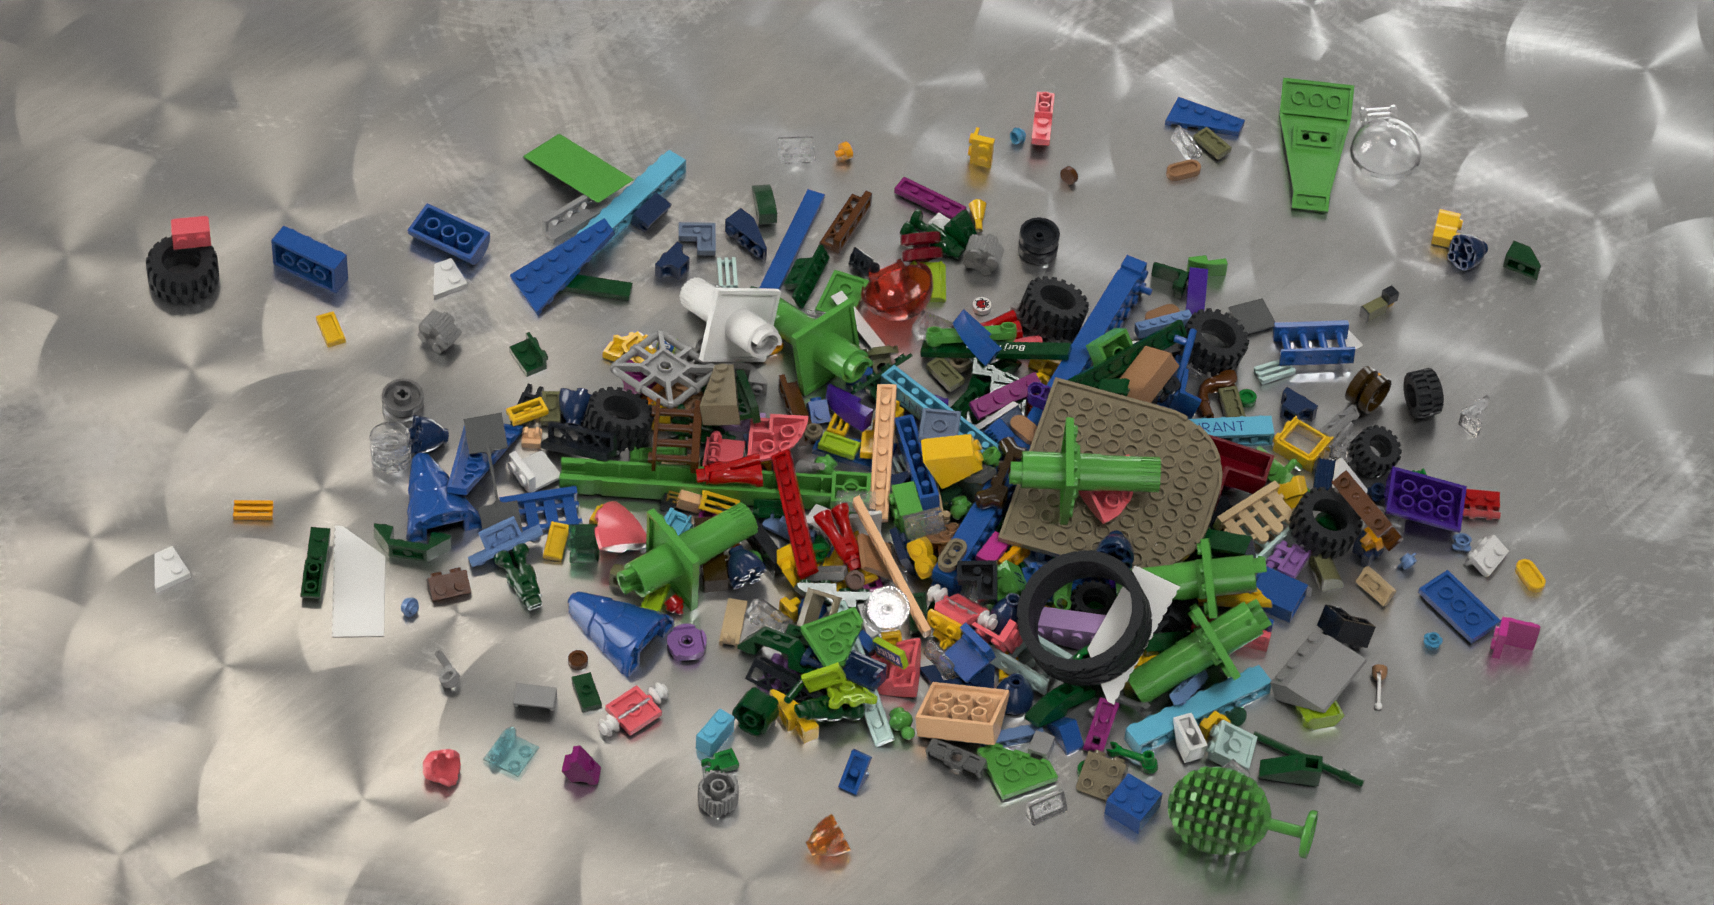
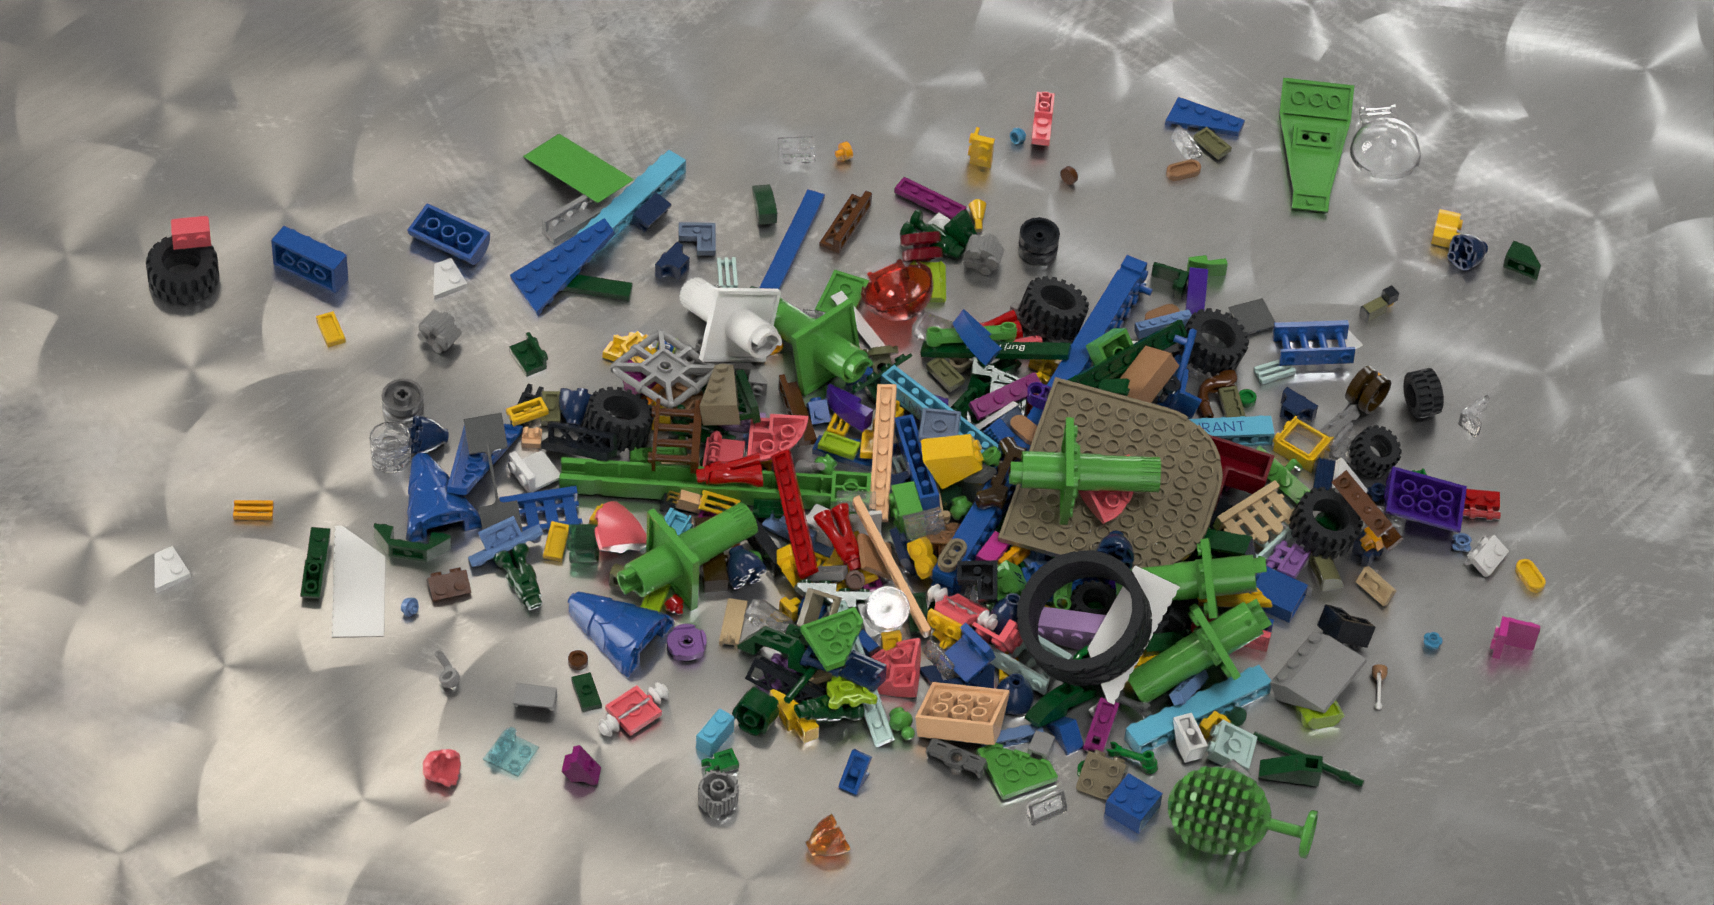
dark blue slope [725,208,767,261] -> none
dark green bracket [783,245,830,309] -> none
lime tile [801,662,846,693] -> none
dark tan plate [805,423,823,441] -> none
green bracket [813,535,831,563] -> none
black hinge [848,247,880,277] -> none
tile [872,637,909,670] -> none
white tile [972,297,991,315] -> none
yellow piece [1277,475,1308,509] -> none
medium blue plate [1398,552,1417,570] -> none
blue plate [1418,570,1501,644] -> none

